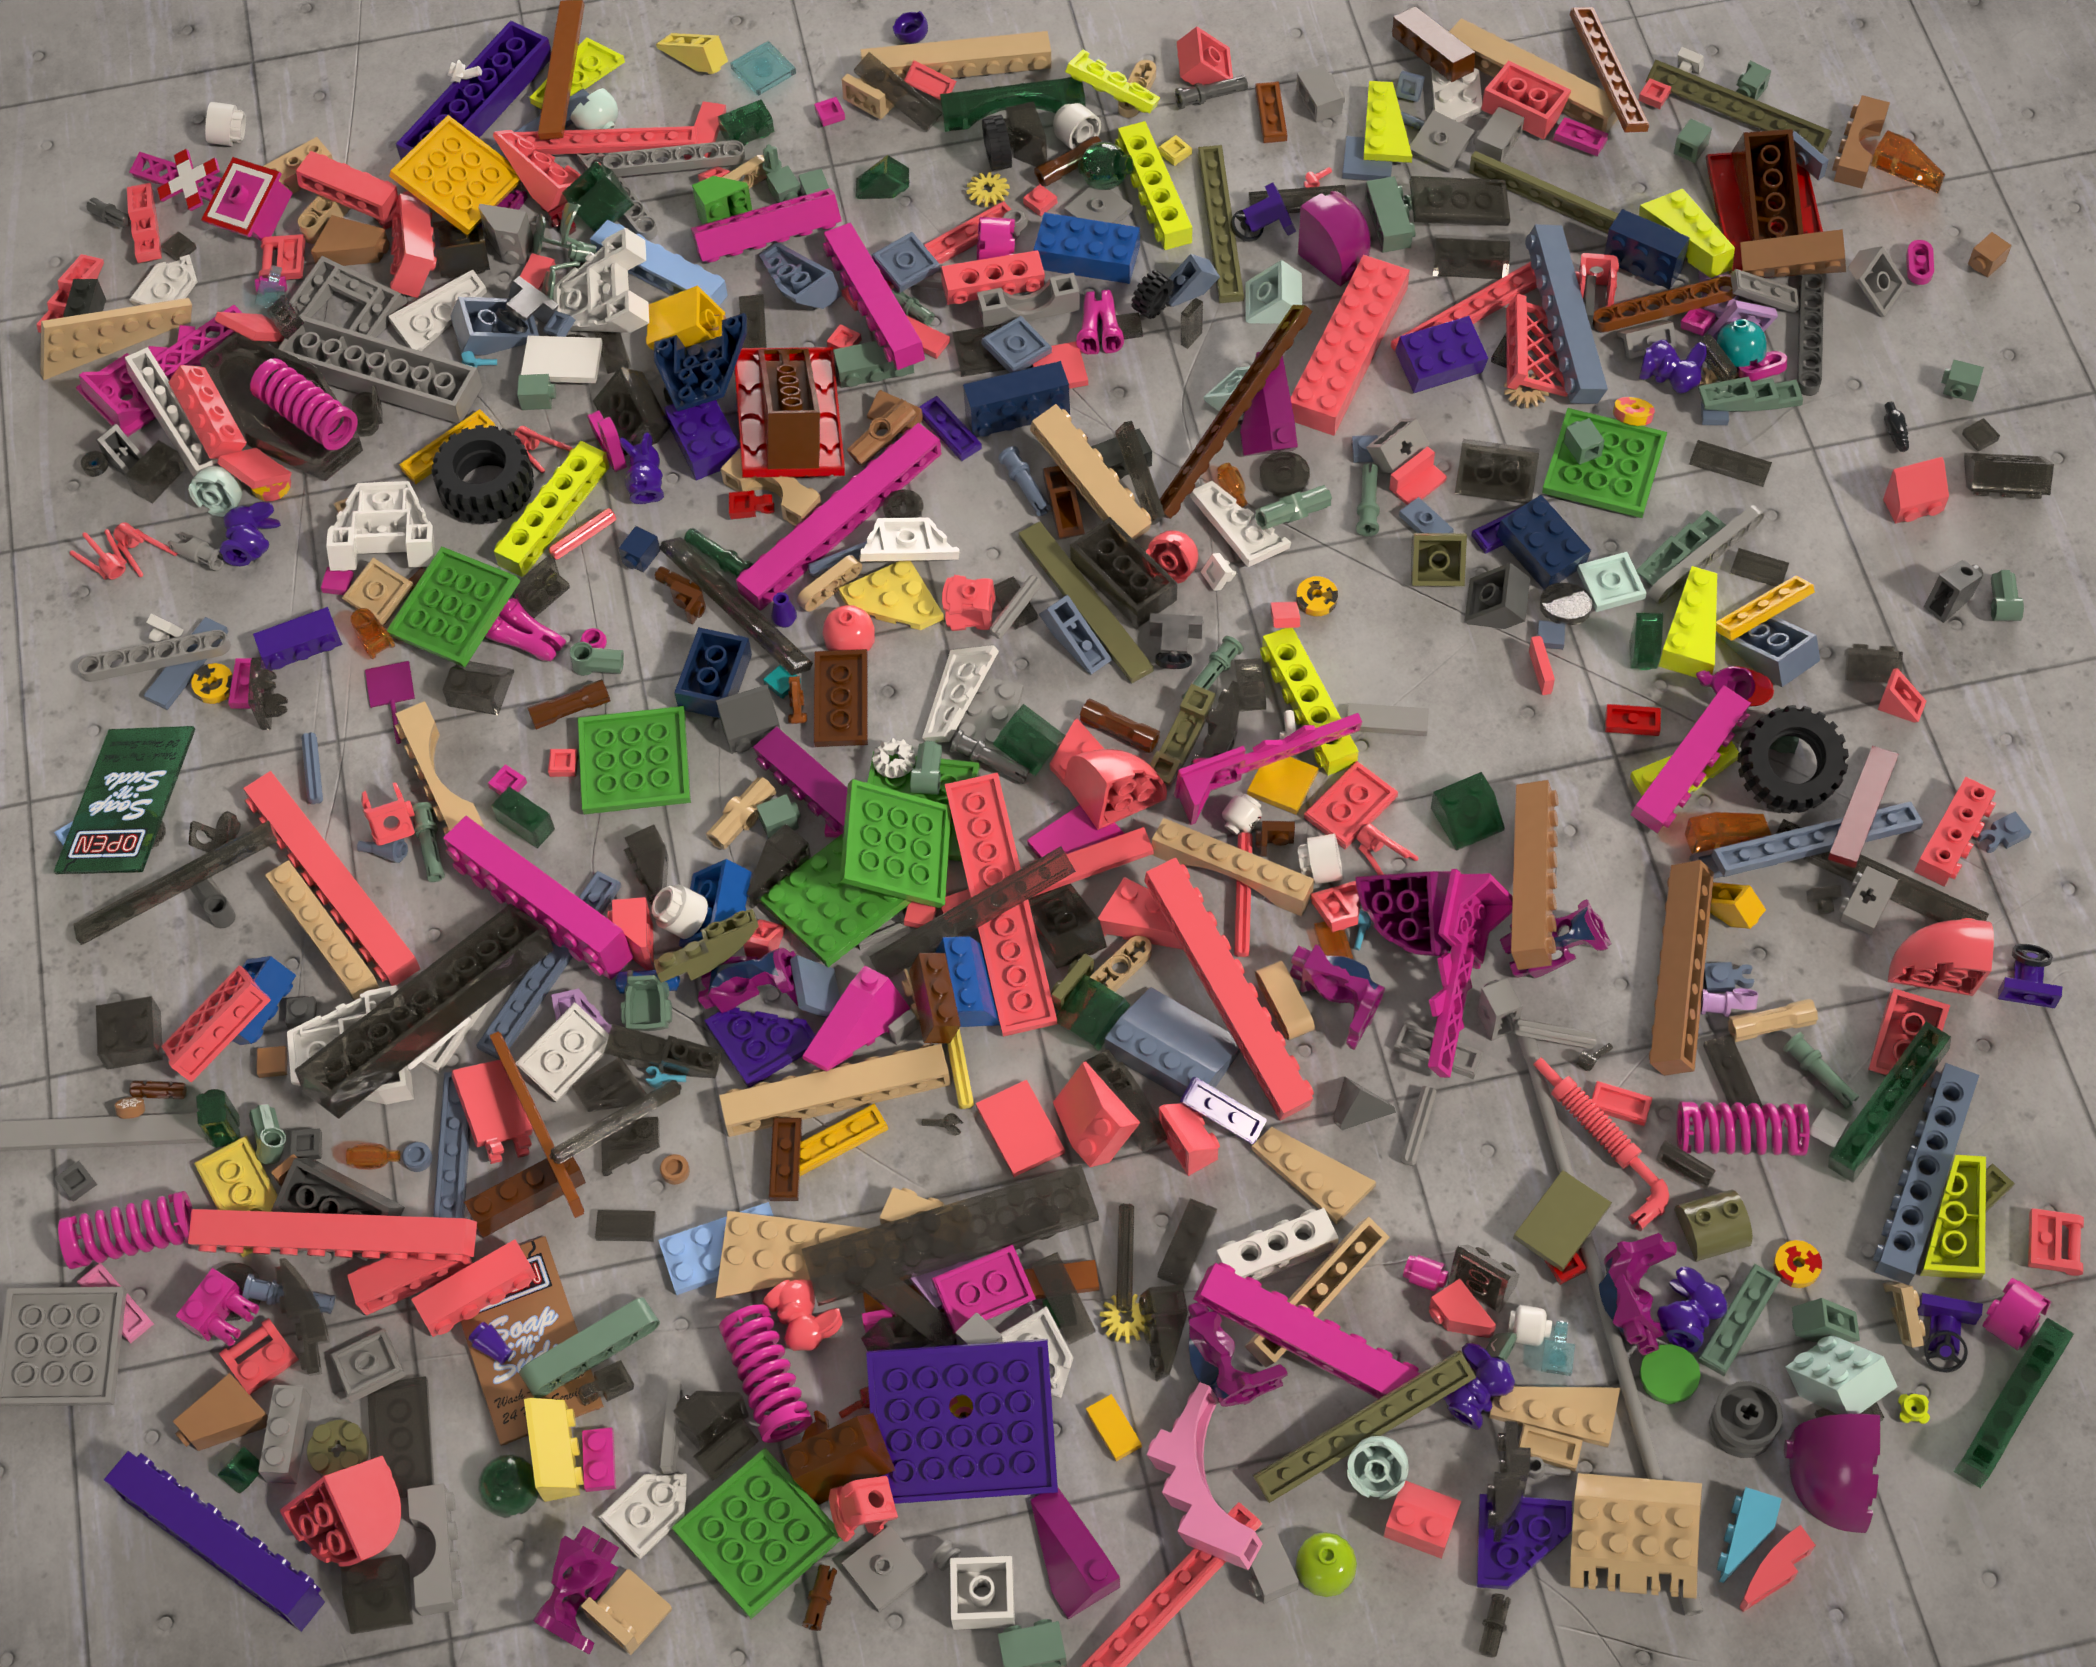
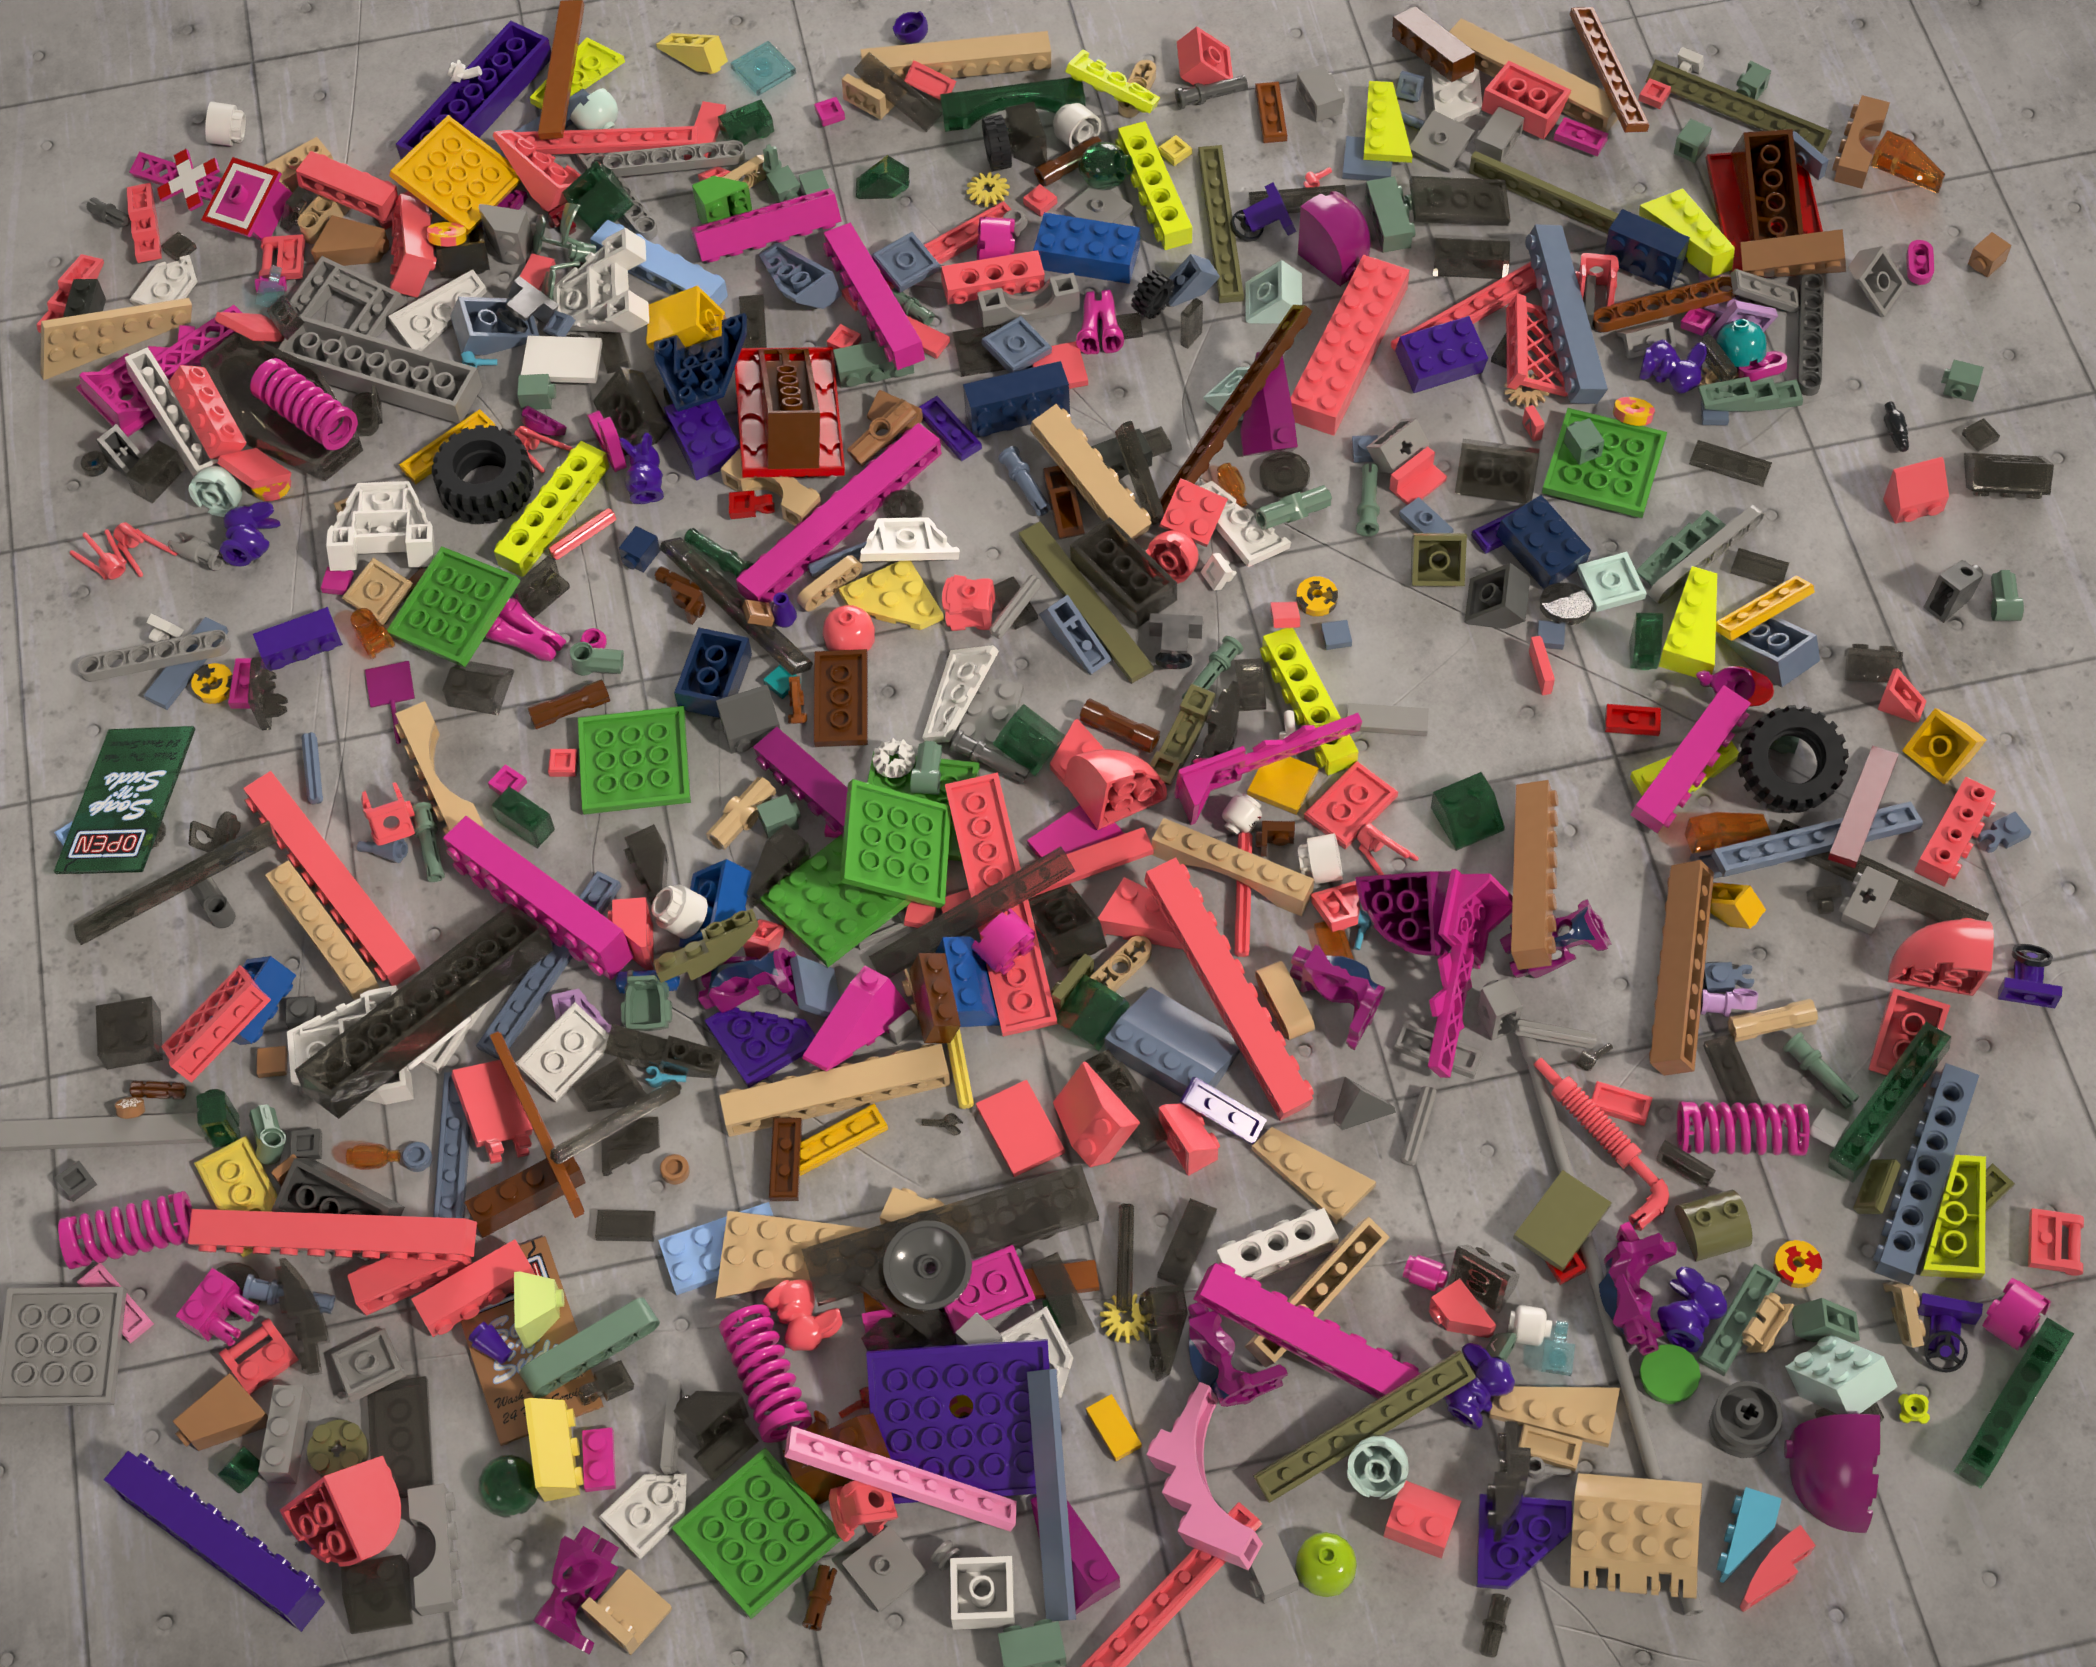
none -> clear smoke wing [280,186,314,231]
none -> yellow piece [427,222,467,247]
none -> yellowish green slope [514,1272,564,1349]
none -> magenta tile [521,406,567,436]
none -> medium nougat tile [742,600,775,627]
none -> bright pink plate [784,1426,1017,1532]
none -> dark grey dish [883,1221,972,1311]
none -> dark pink brick [971,909,1035,975]
none -> sand blue tile [1027,1369,1076,1621]
none -> clear smoke tile [1143,426,1172,457]
none -> coral plate [1159,478,1228,547]
none -> sand blue tile [1321,620,1352,650]
none -> coral tile [1522,405,1545,442]
none -> dark pink tile [1616,1221,1640,1242]
none -> tan hinge [1742,1292,1794,1353]
none -> olive plate [1853,1159,1901,1214]
none -> yellow slope [1902,708,1987,784]

